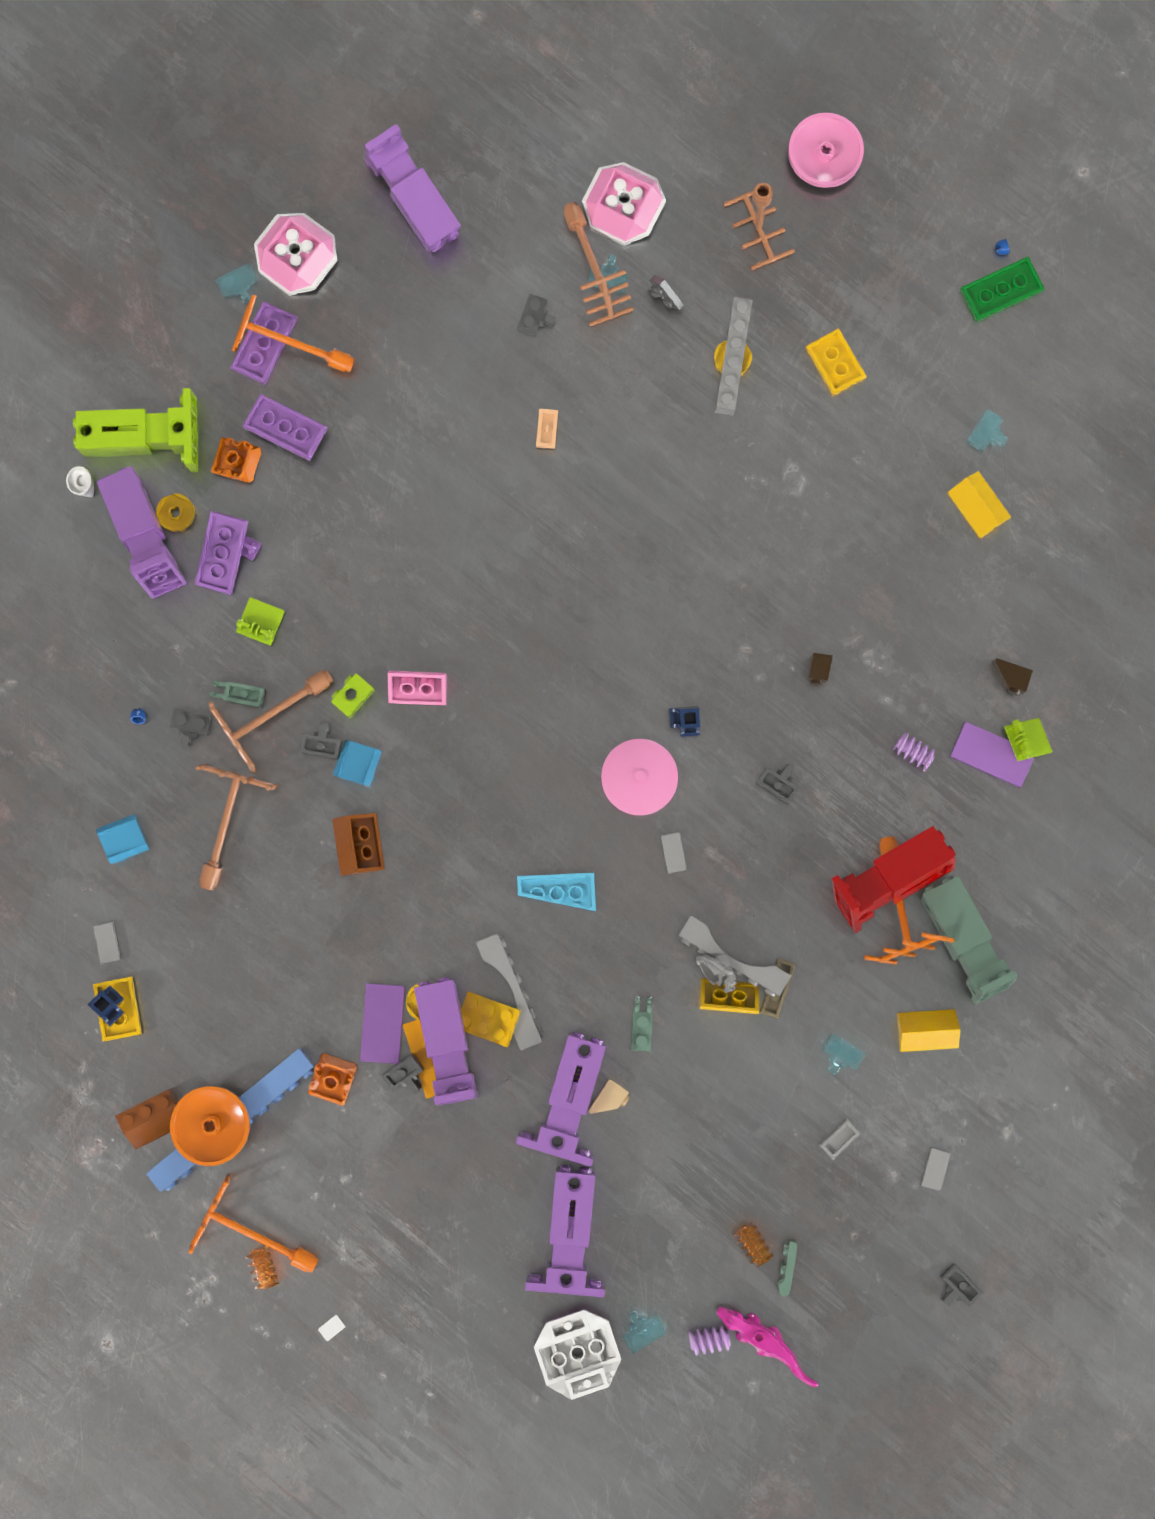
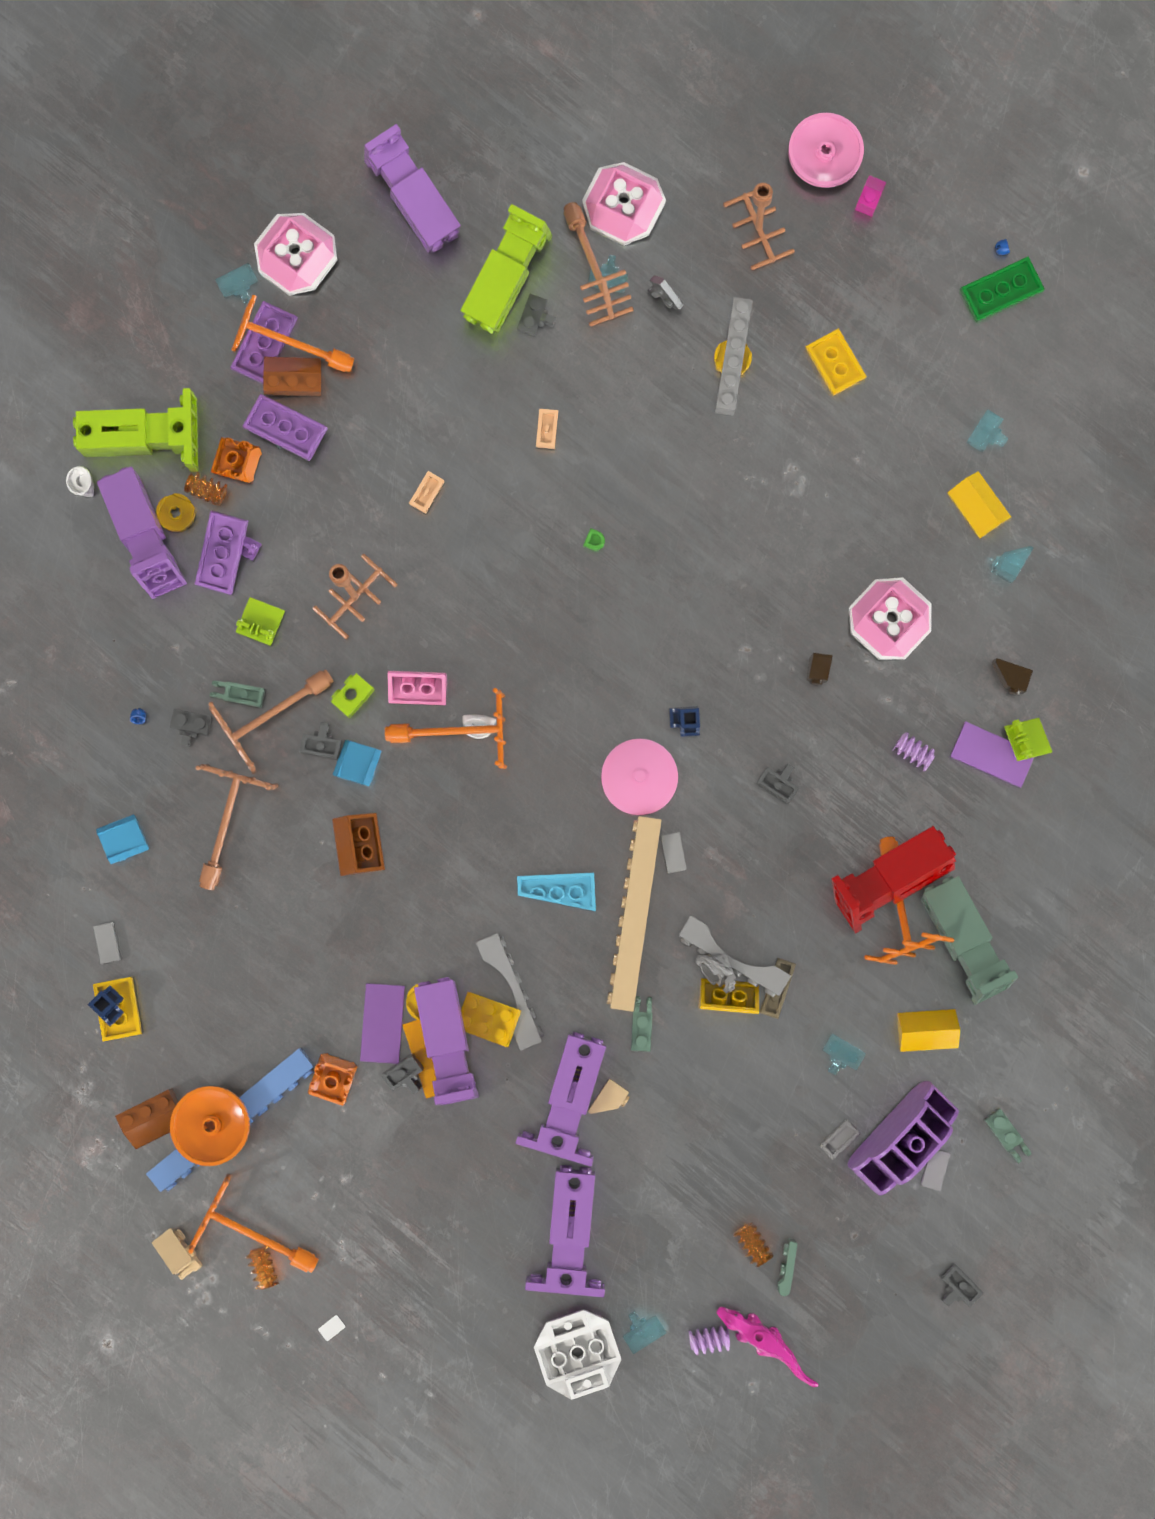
none -> tan hinge [151,1228,202,1280]
none -> clear orange piece [184,472,228,506]
none -> dark orange slope [263,357,321,396]
none -> nougat piece [312,554,398,639]
none -> orange piece [385,688,507,769]
none -> light nougat plate [409,471,445,514]
none -> lime brick [460,204,552,334]
none -> white piece [462,714,496,739]
none -> bright green tile [583,528,605,551]
none -> tan brick [607,816,661,1012]
none -> bright pink piece [848,577,931,660]
none -> medium lavender brick [848,1081,959,1196]
none -> dark pink slope [855,175,886,217]
none -> sand green hinge [984,1108,1032,1164]
none -> clear light blue slope [991,546,1034,583]

